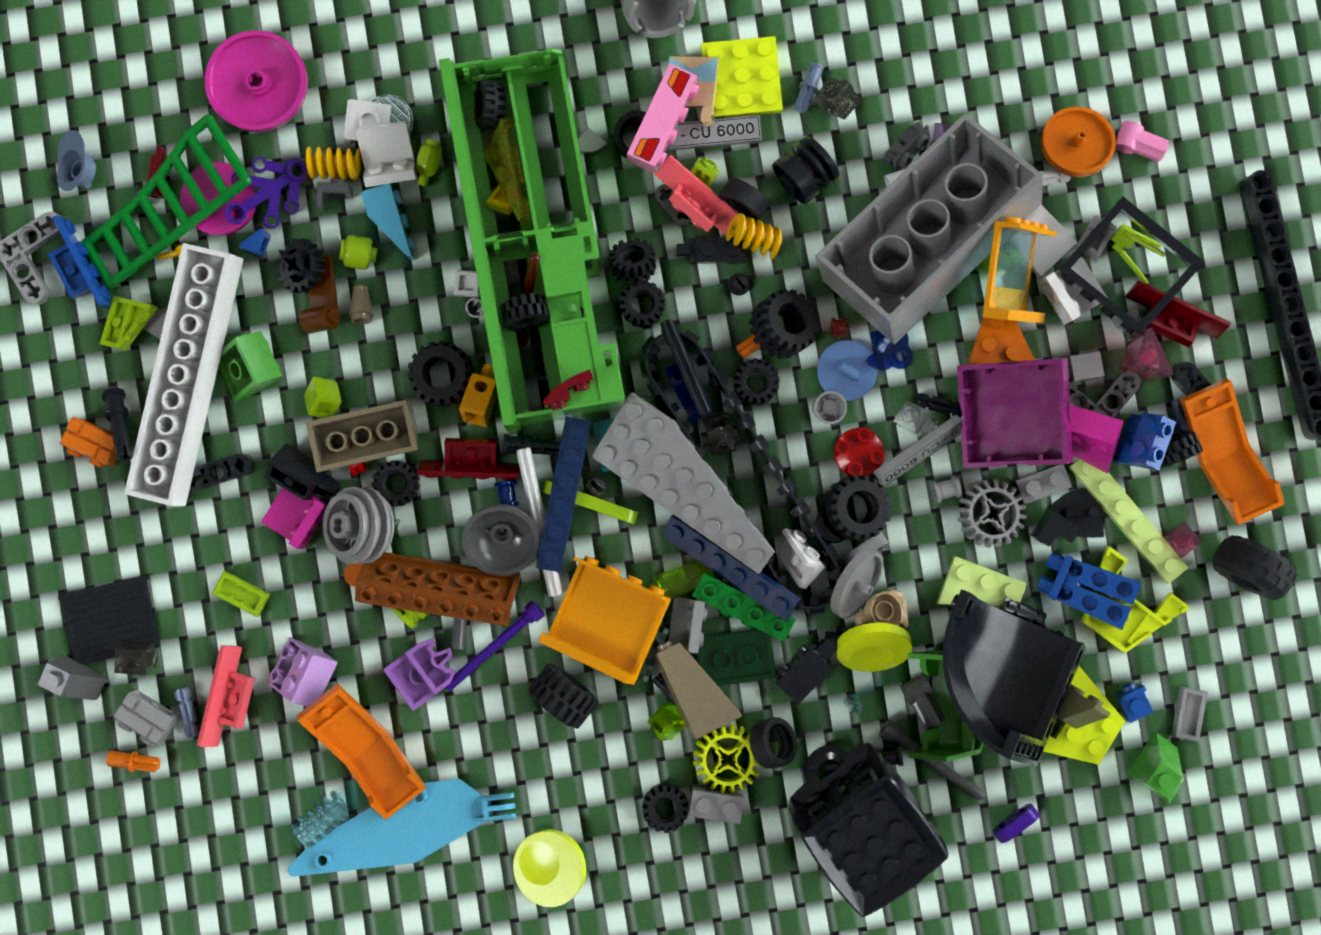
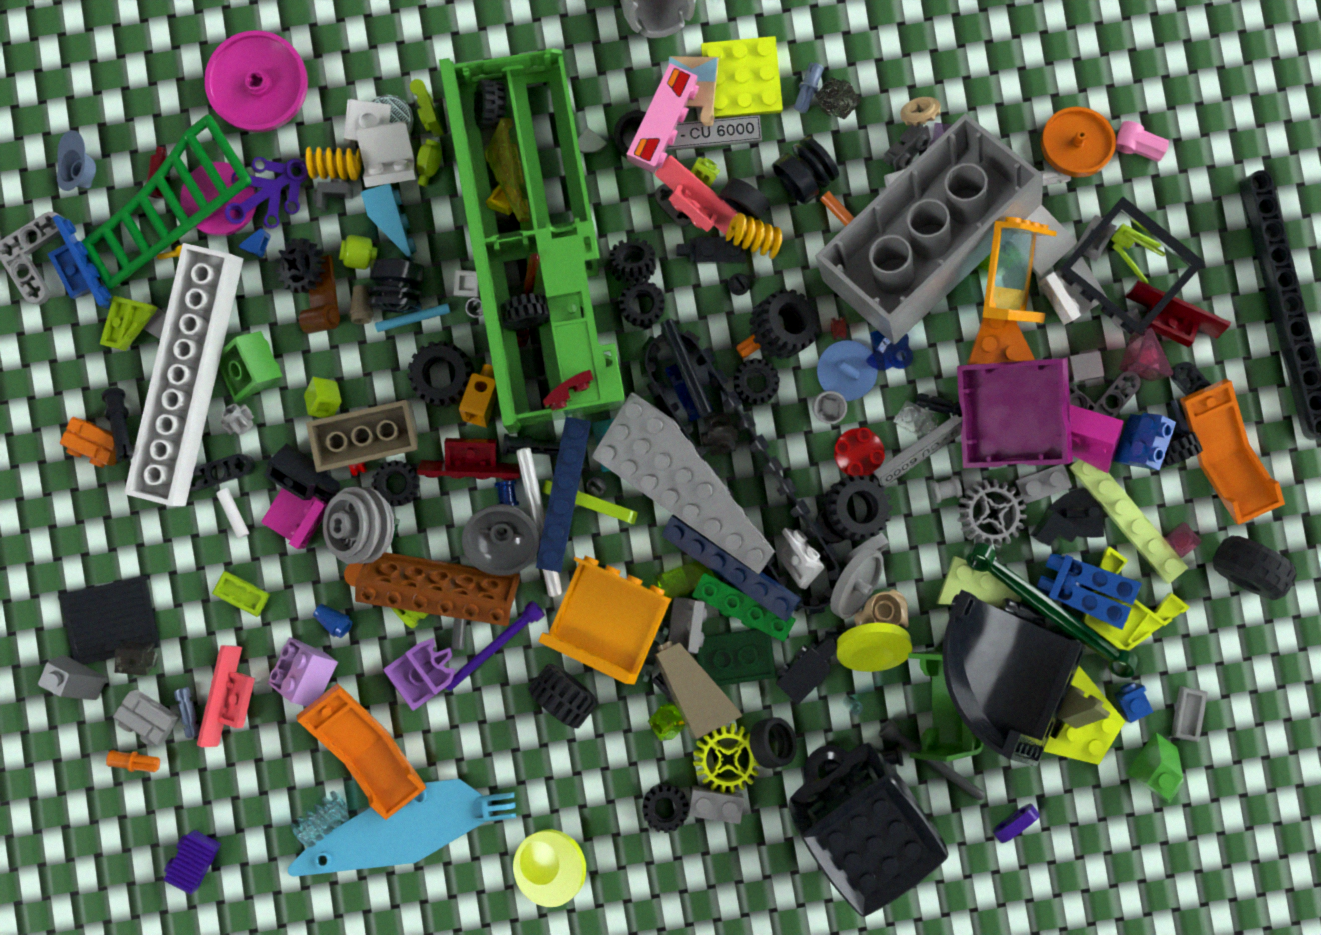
dark grey piece [900,674,946,729] -> none
none -> dark purple brick [163,830,221,895]
none -> white piece [216,488,250,539]
none -> light grey gear [221,404,254,435]
none -> blue cone [313,604,353,638]
none -> black wheel [367,258,425,313]
none -> medium azure bar [375,303,451,332]
none -> lime plate [410,79,444,137]
none -> orange piece [820,191,855,227]
none -> tan gear [900,97,941,127]
none -> dark green piece [966,543,1138,678]

